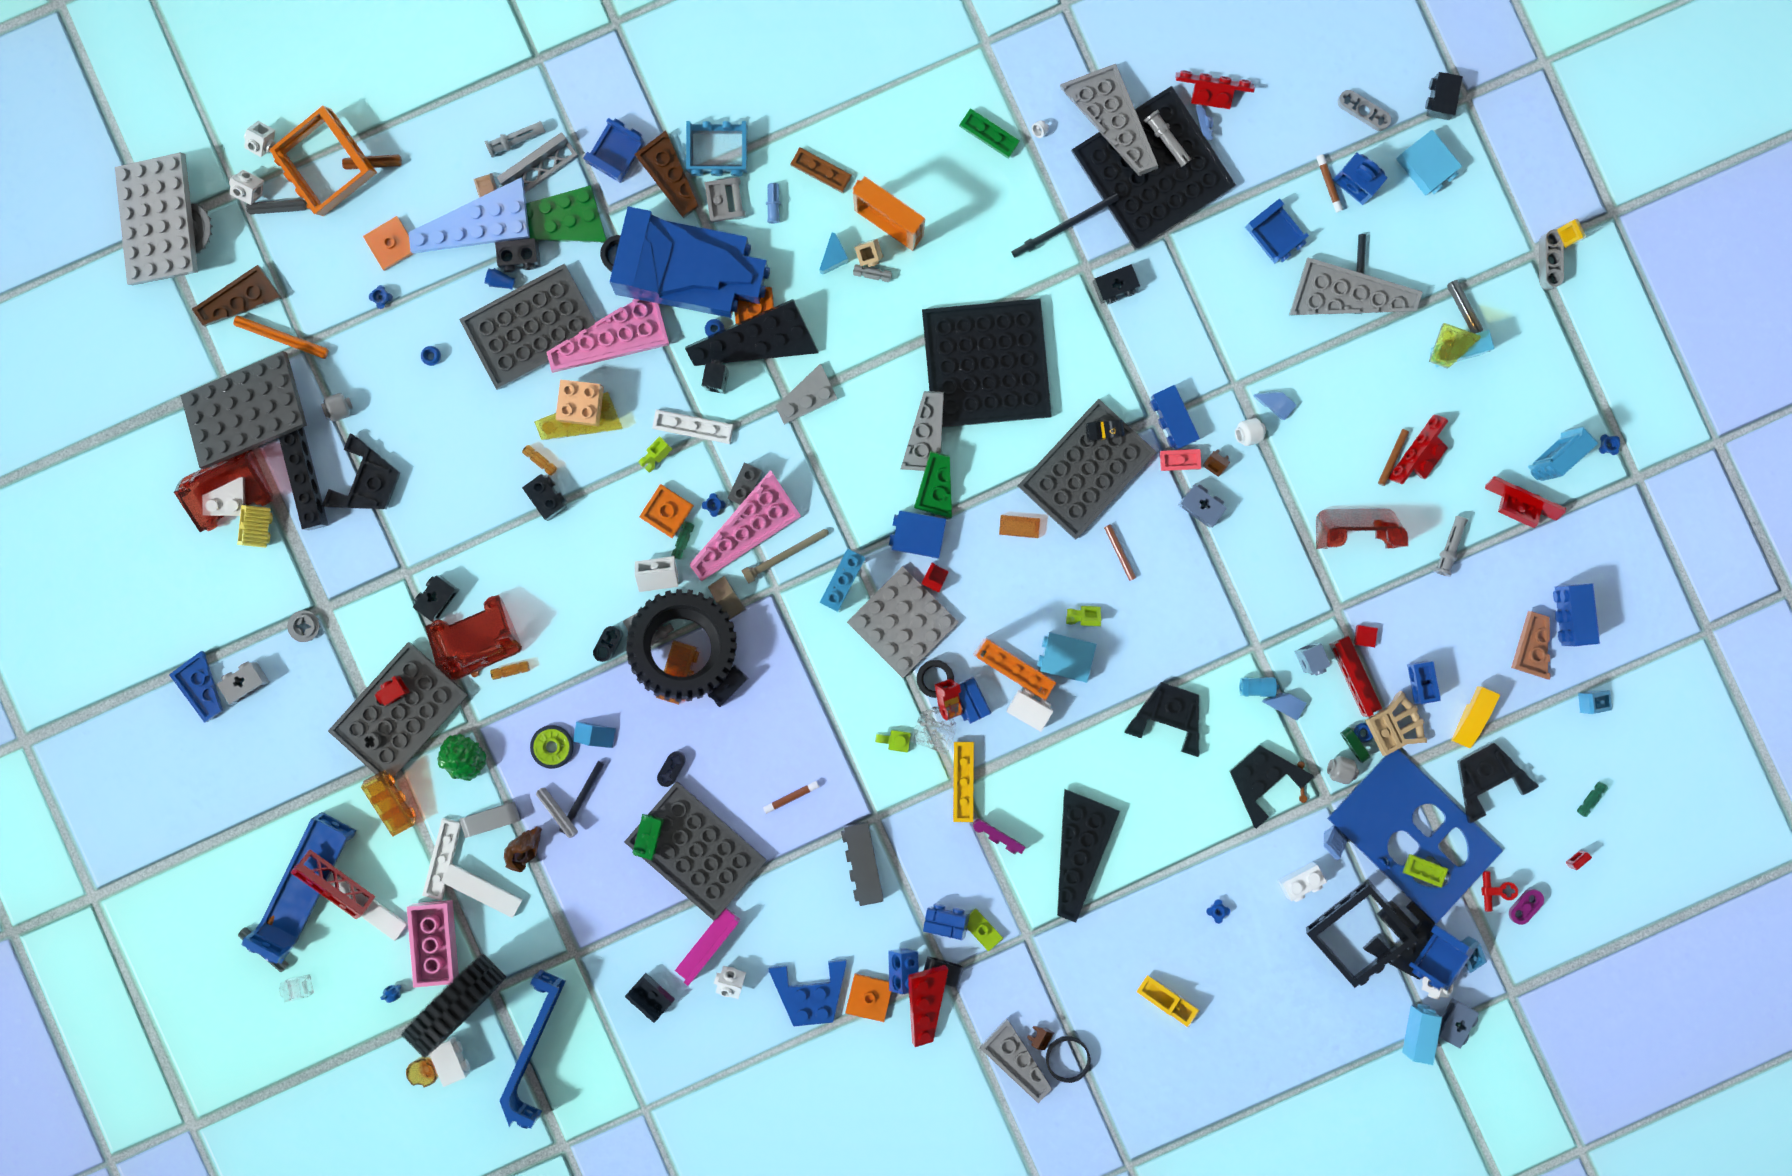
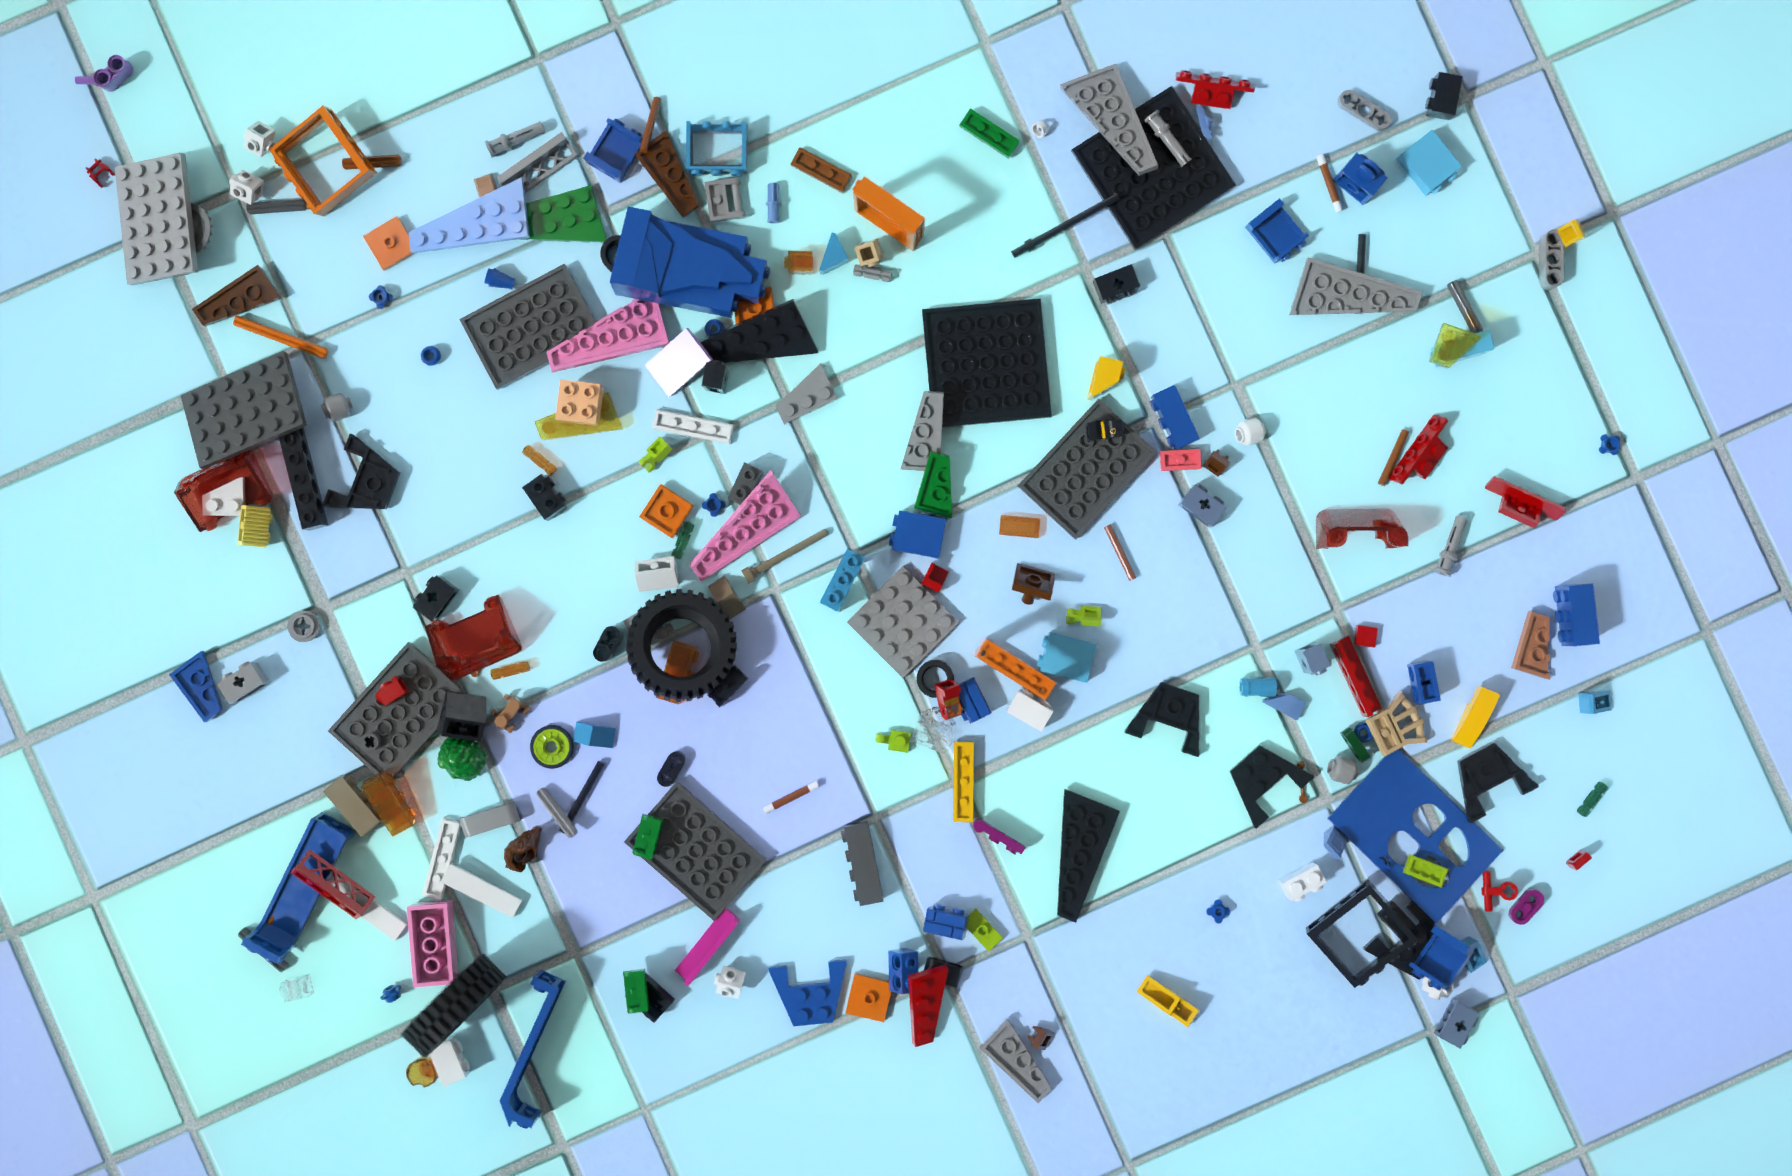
black brick [495,238,541,272] -> none
black tyre [1046,1036,1091,1083] -> none
medium blue slope [1253,391,1297,421] -> none
medium azure brick [1402,1003,1442,1065] -> none
dark azure window [1528,427,1598,481] -> none
none -> medium lavender beam [75,55,133,92]
none -> red piece [85,158,115,188]
none -> dark tan brick [323,774,385,837]
none -> black slope [437,690,487,742]
none -> medium nougat piece [491,694,531,733]
none -> green hinge [623,968,650,1014]
none -> dark orange bar [640,96,661,153]
none -> tile [645,328,713,397]
none -> clear orange brick [784,251,813,275]
none -> reddish brown tile [1011,563,1055,605]
none -> yellow slope [1087,356,1126,401]

